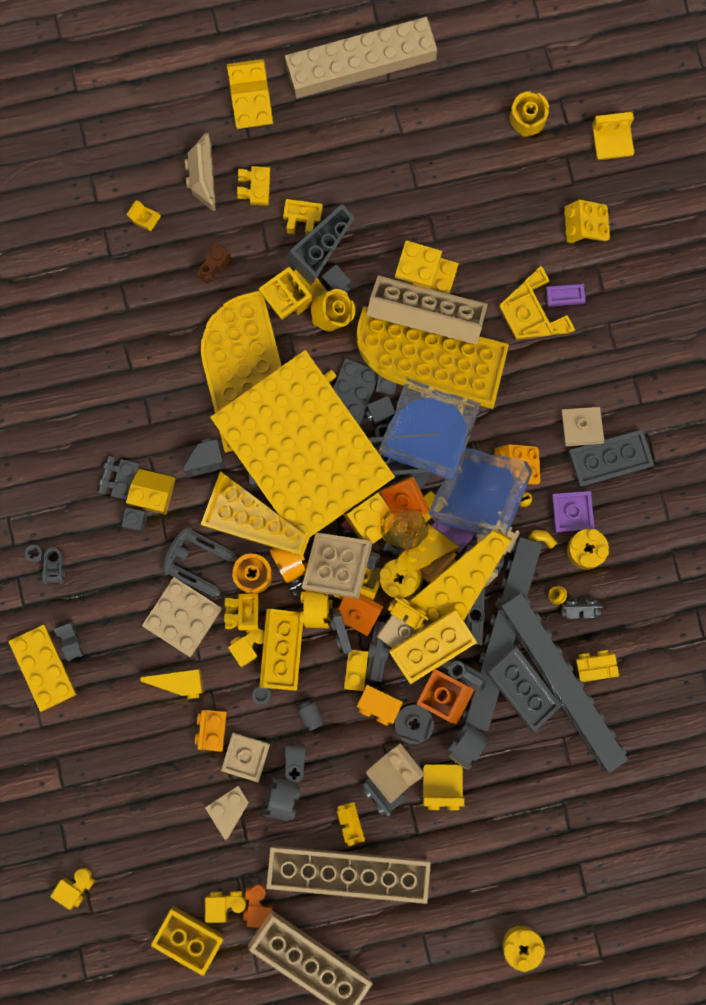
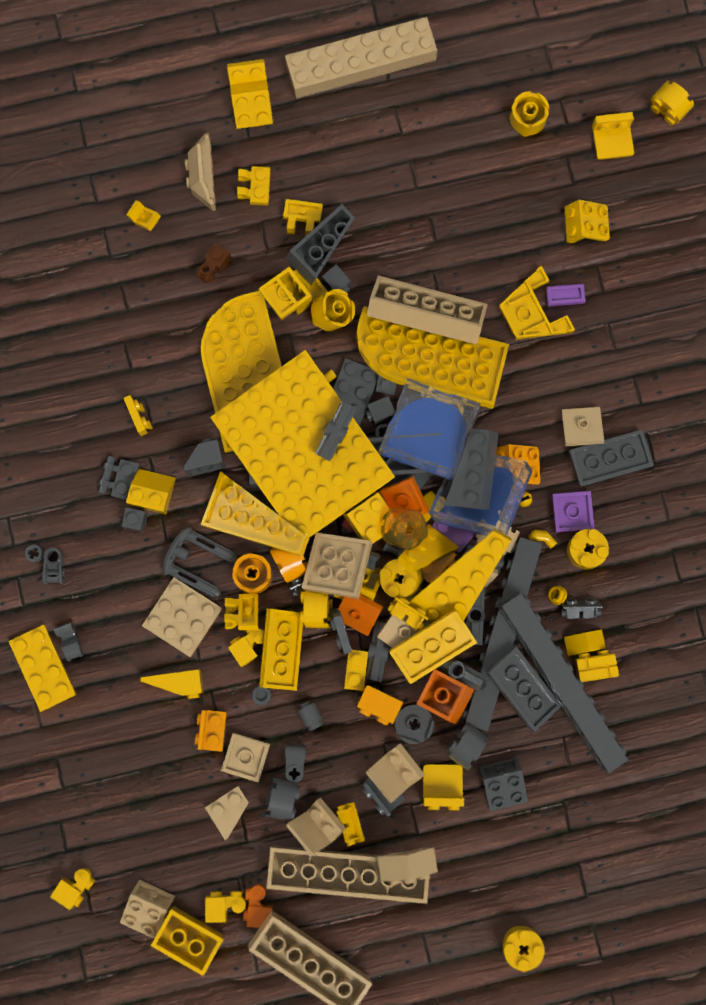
yellow bracket [395,241,459,294] -> none
none -> tan bracket [120,880,175,939]
none -> yellow plate [123,395,153,436]
none -> tan bracket [286,798,346,856]
none -> dark grey piece [315,401,357,461]
none -> tan brick [377,847,438,884]
none -> dark grey wedge [445,429,498,510]
none -> dark grey bracket [479,757,528,811]
none -> yellow slope [563,629,606,656]
none -> yellow brick [651,80,694,126]

